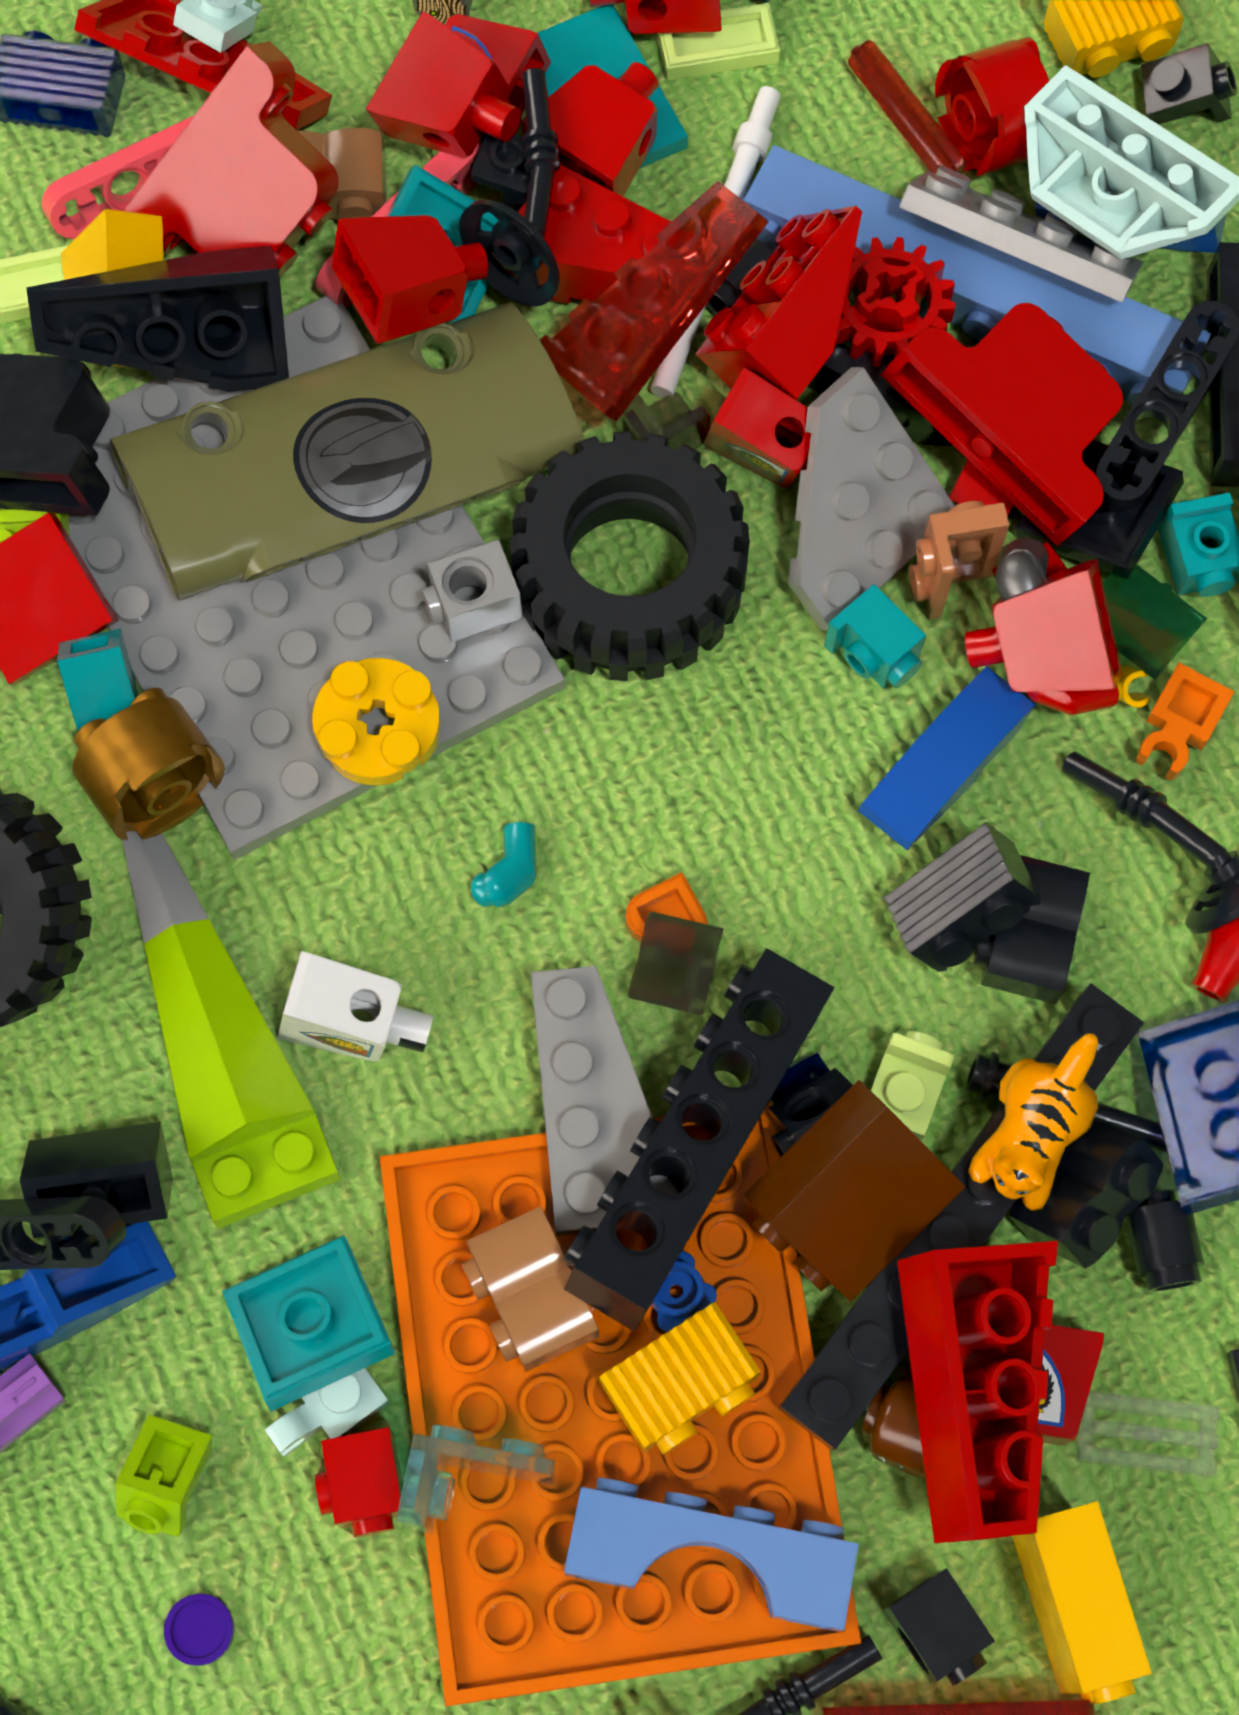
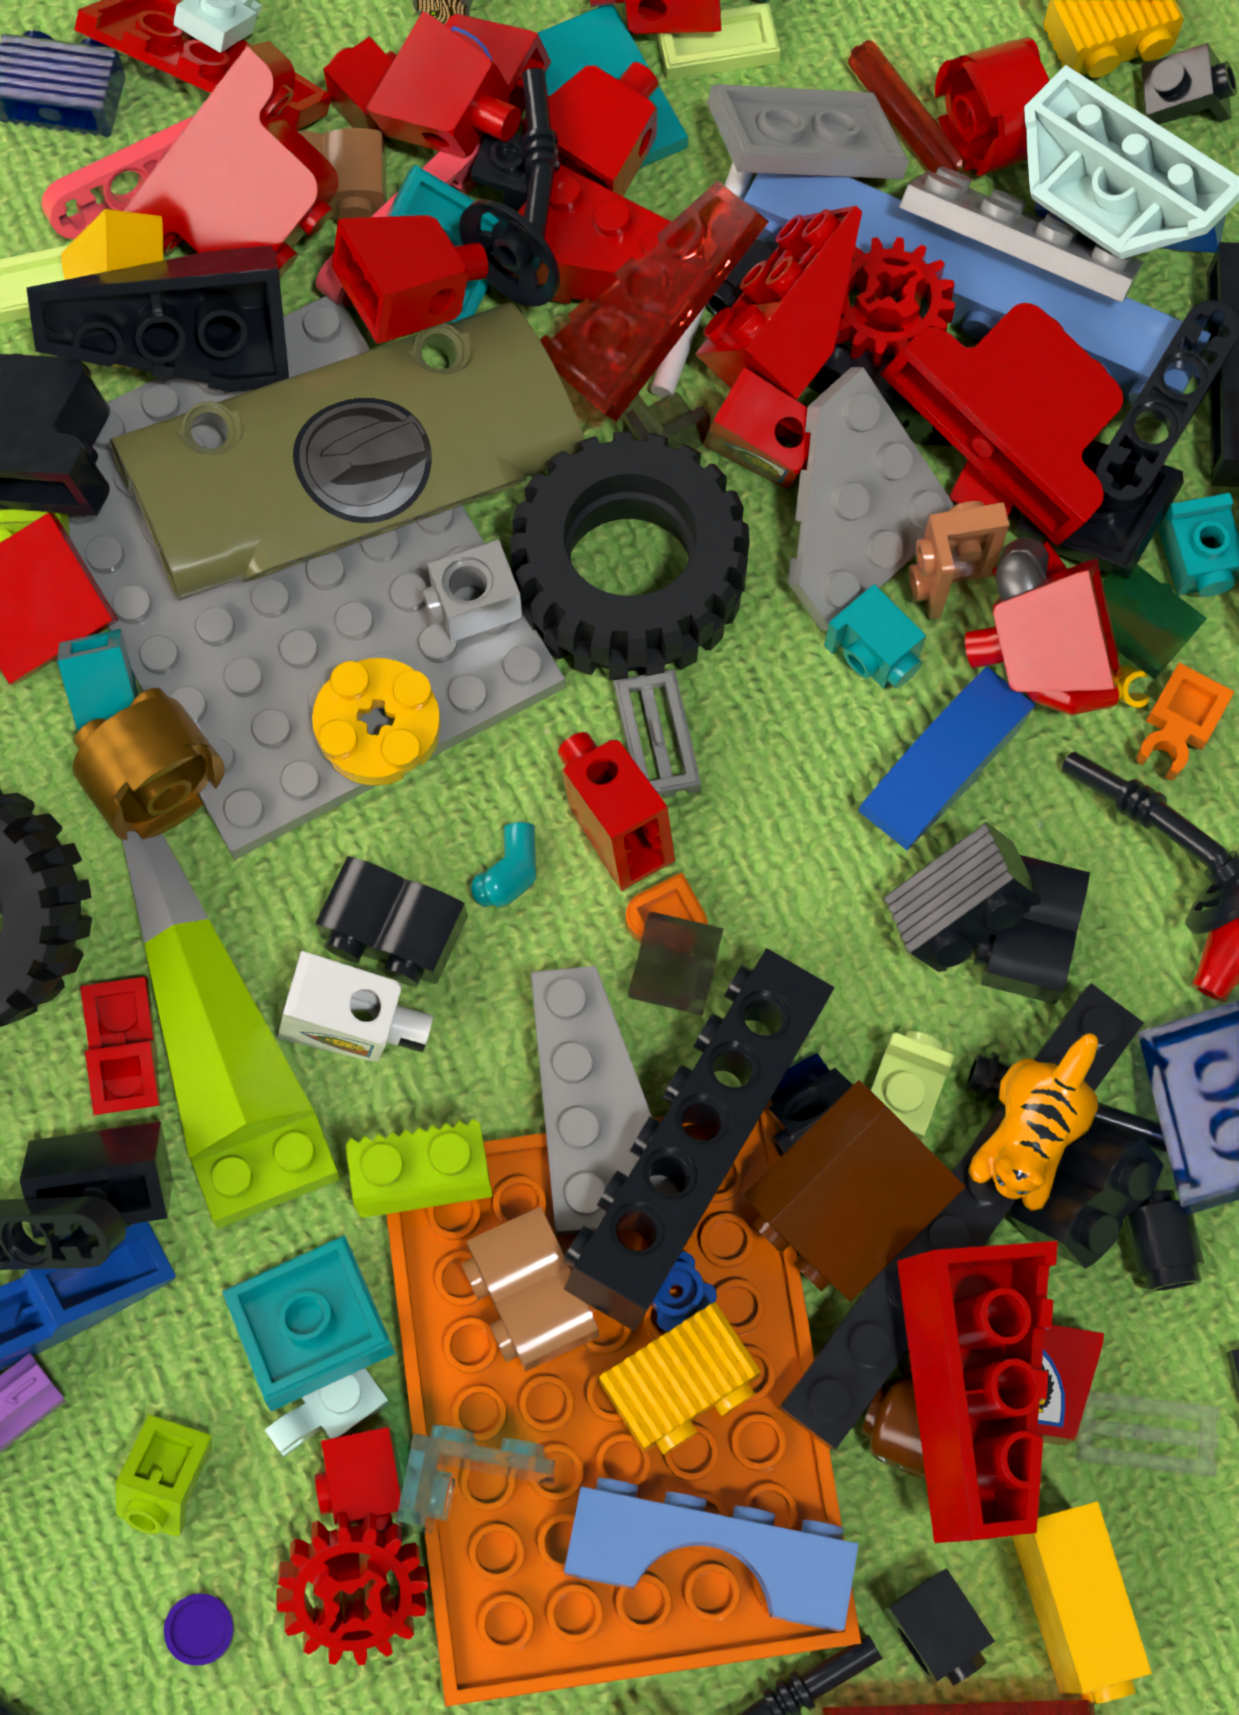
none -> red slope [80,977,161,1115]
none -> red gear [276,1512,428,1666]
none -> black brick [315,856,468,987]
none -> red brick [323,36,397,139]
none -> lime brick [345,1118,493,1218]
none -> red torso [557,732,675,891]
none -> light grey tile [614,669,701,798]
none -> light grey tile [707,84,909,179]

